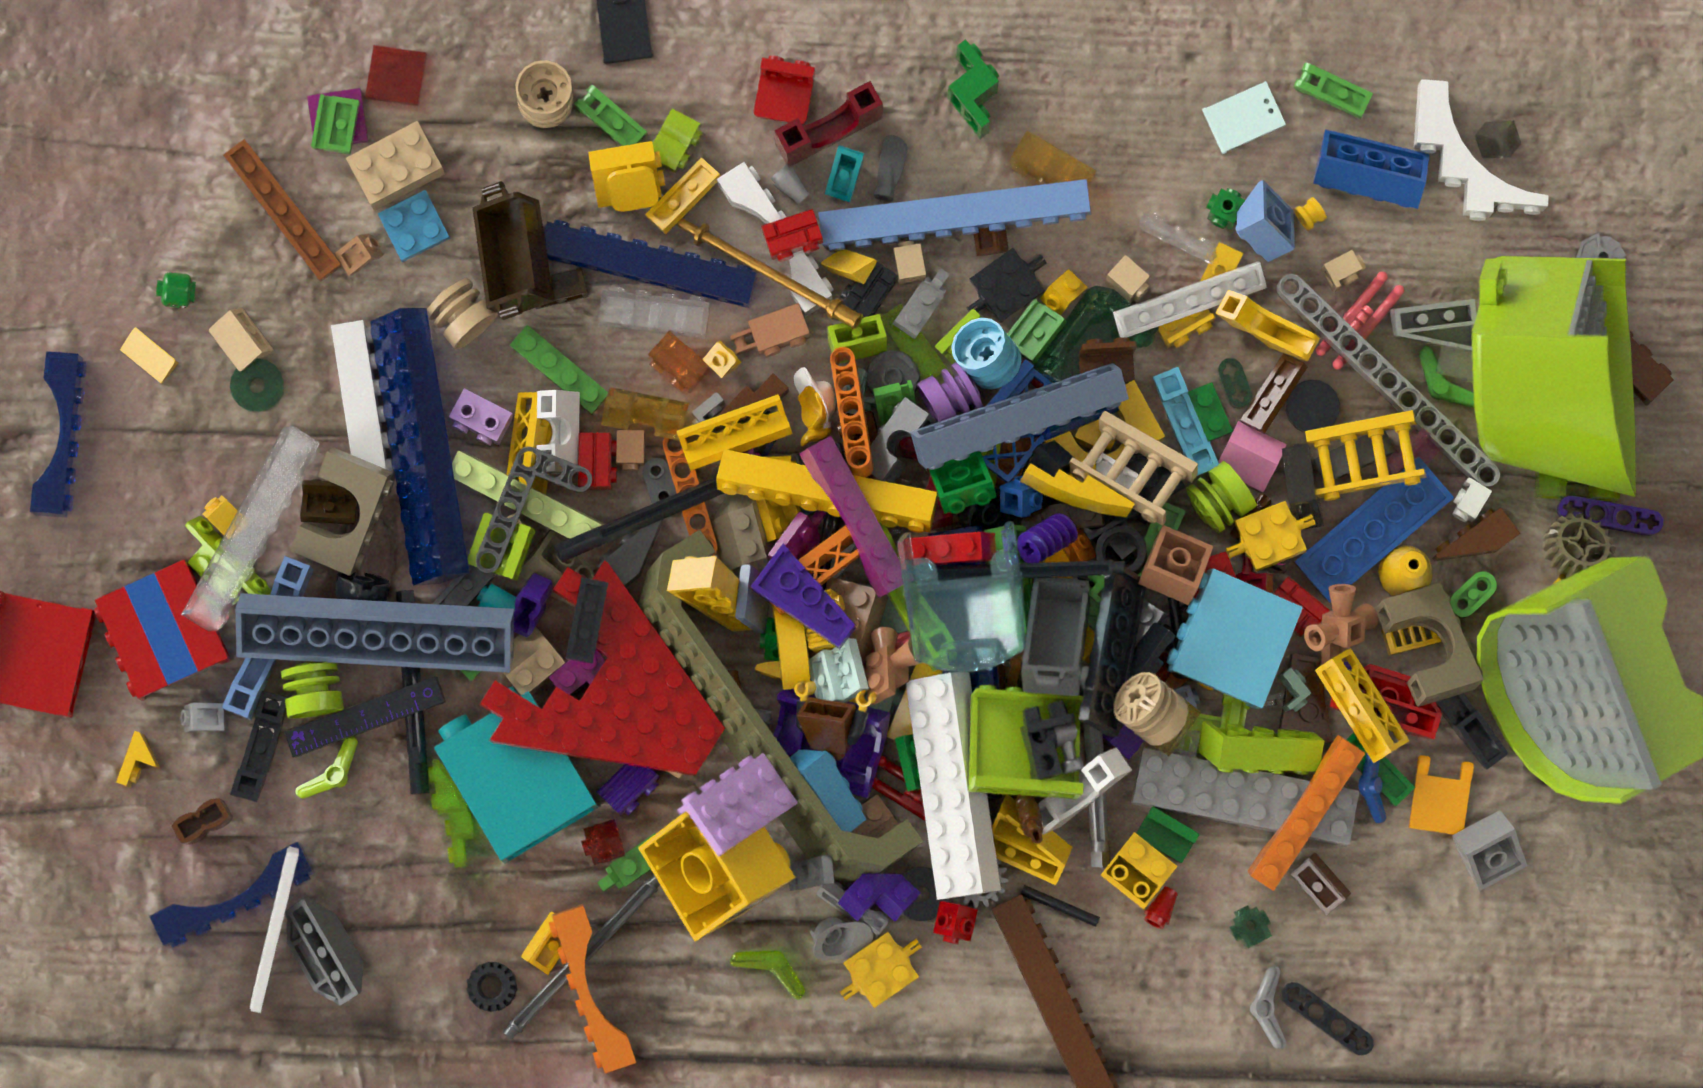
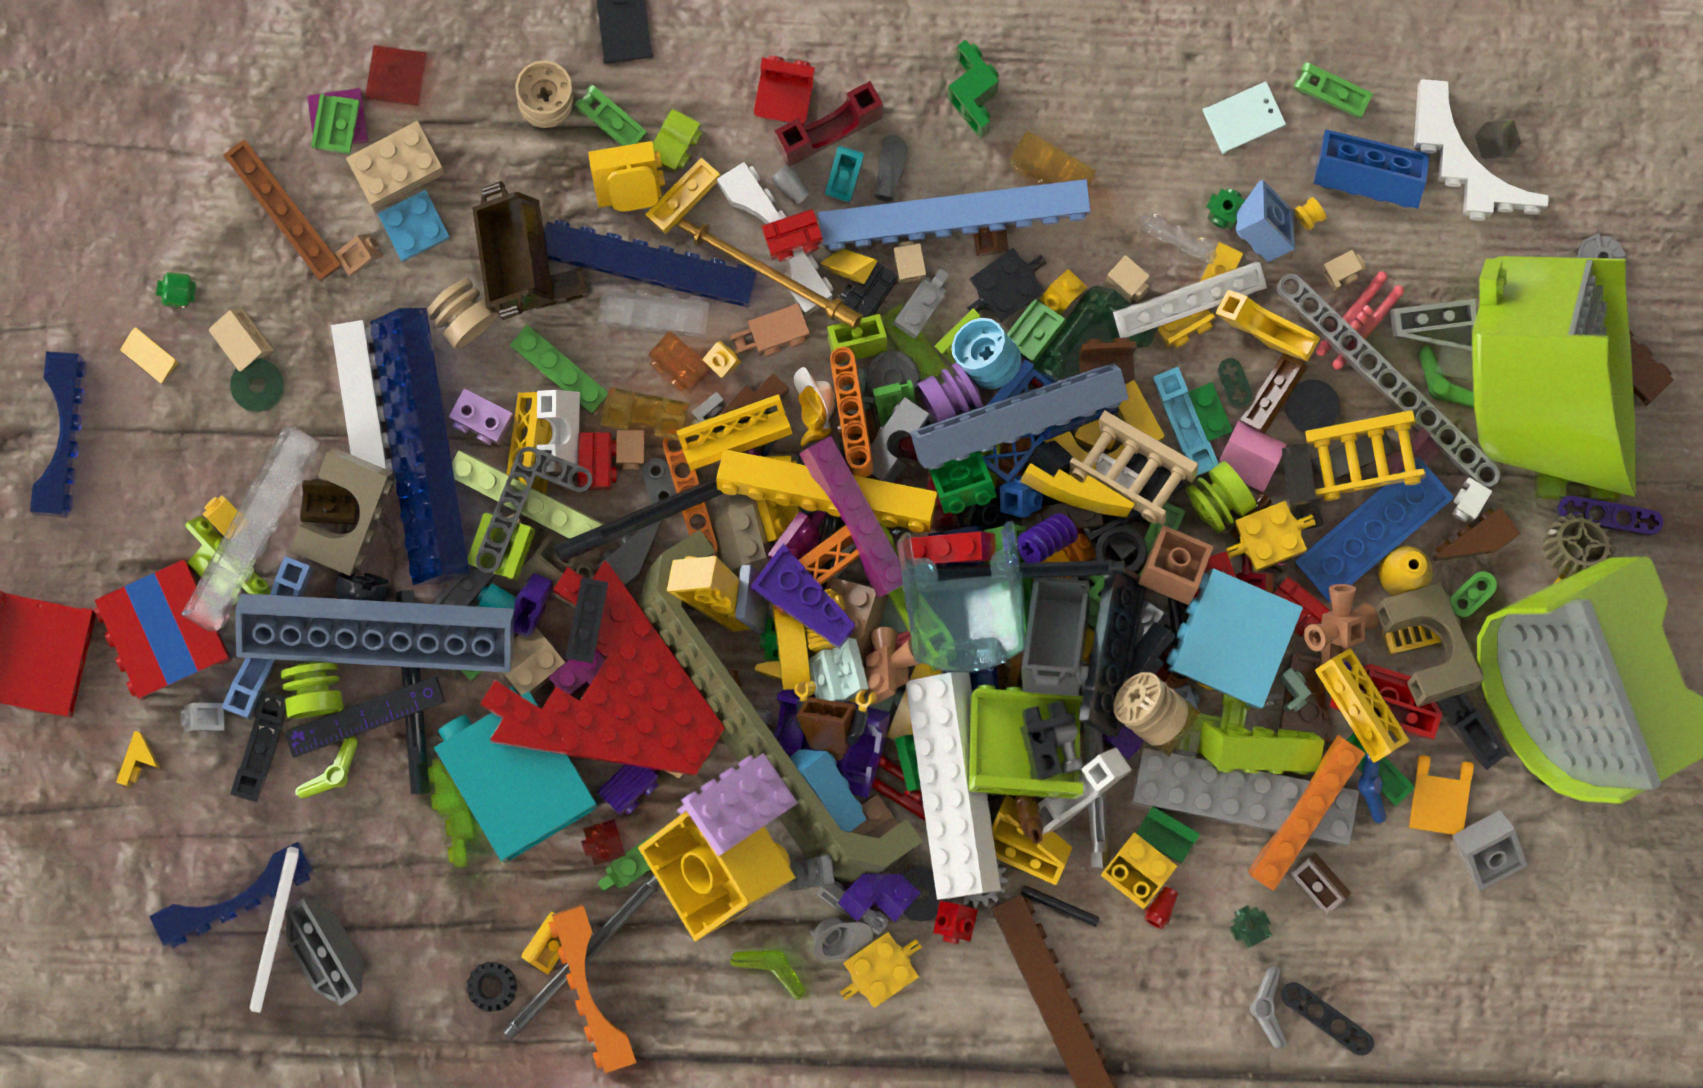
reddish brown brick [172,798,233,845] -> none

